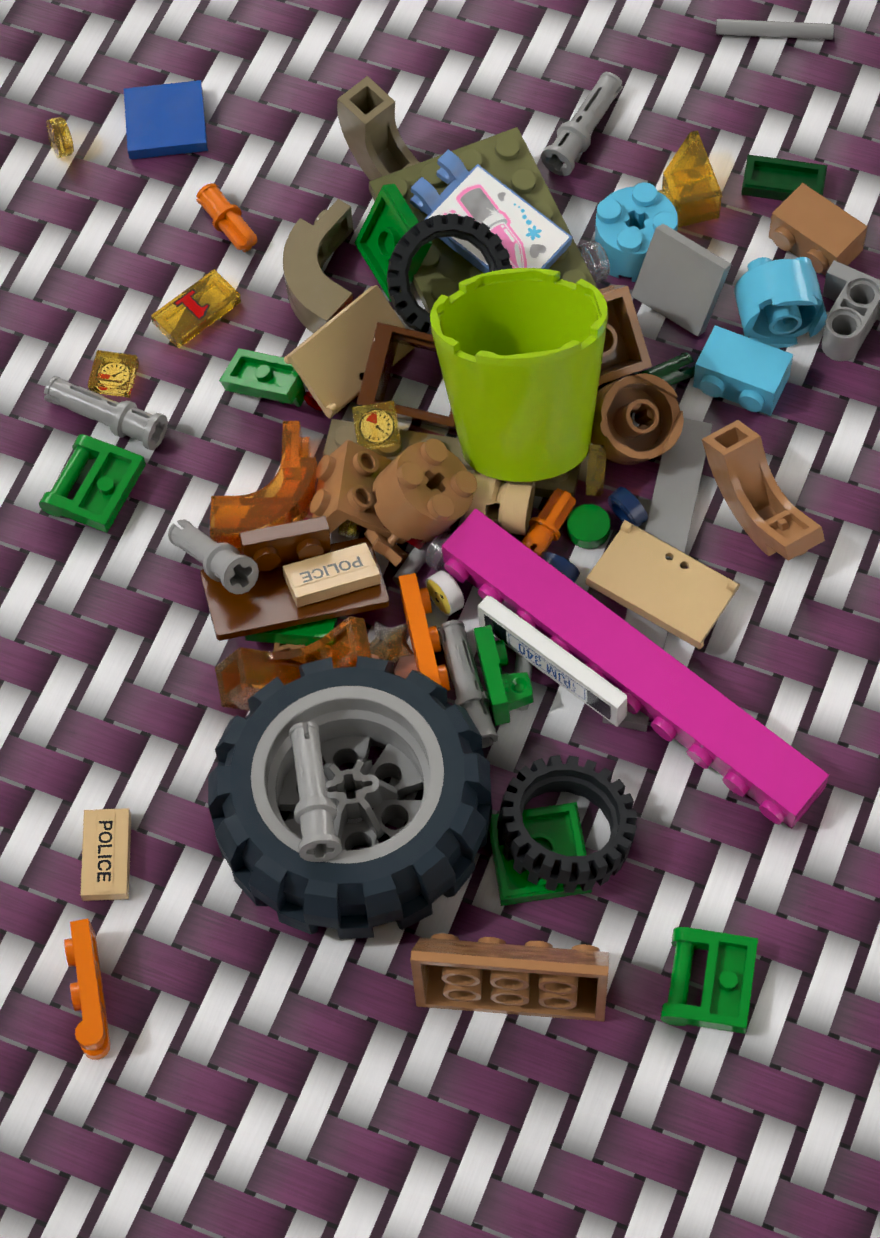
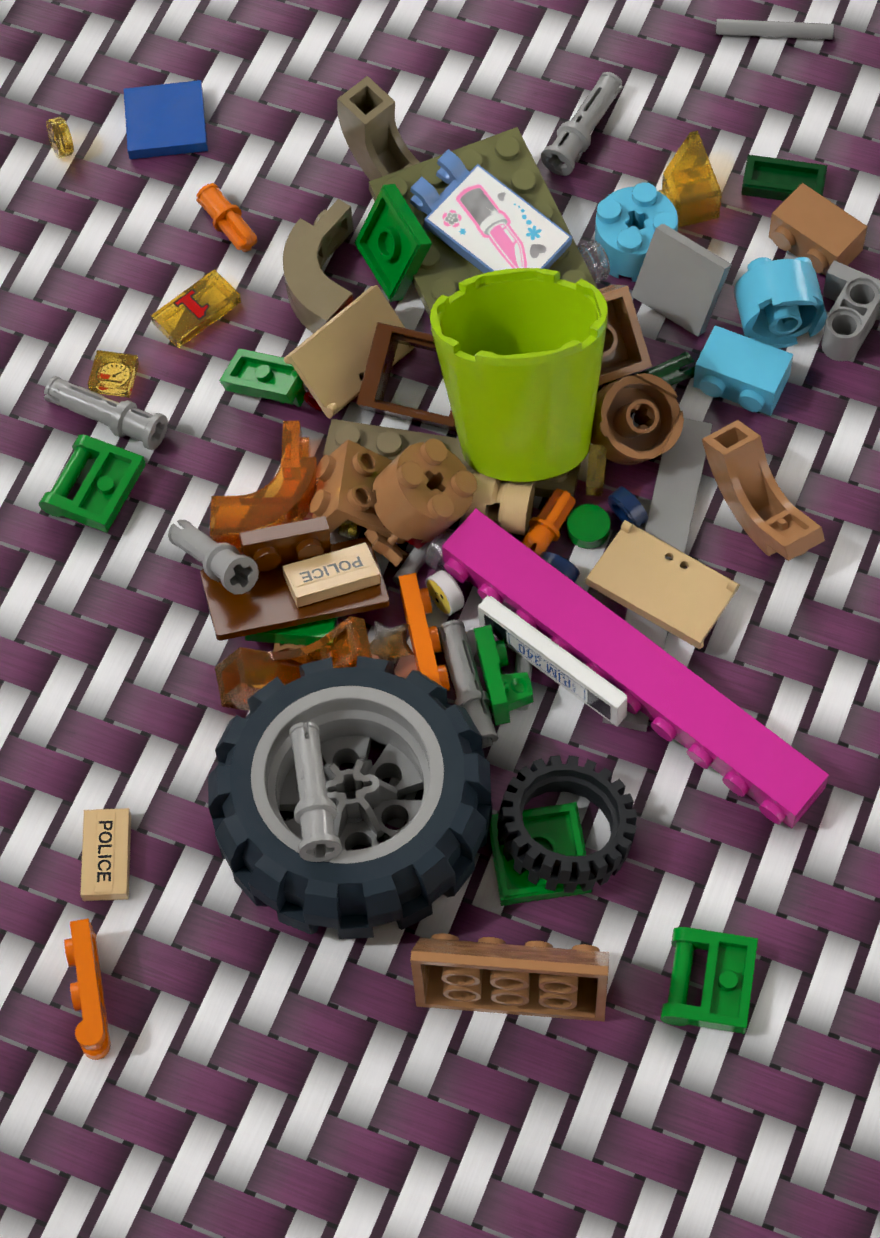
clear yellow tile [352,400,402,450] -> none
black tyre [387,214,513,334] -> none

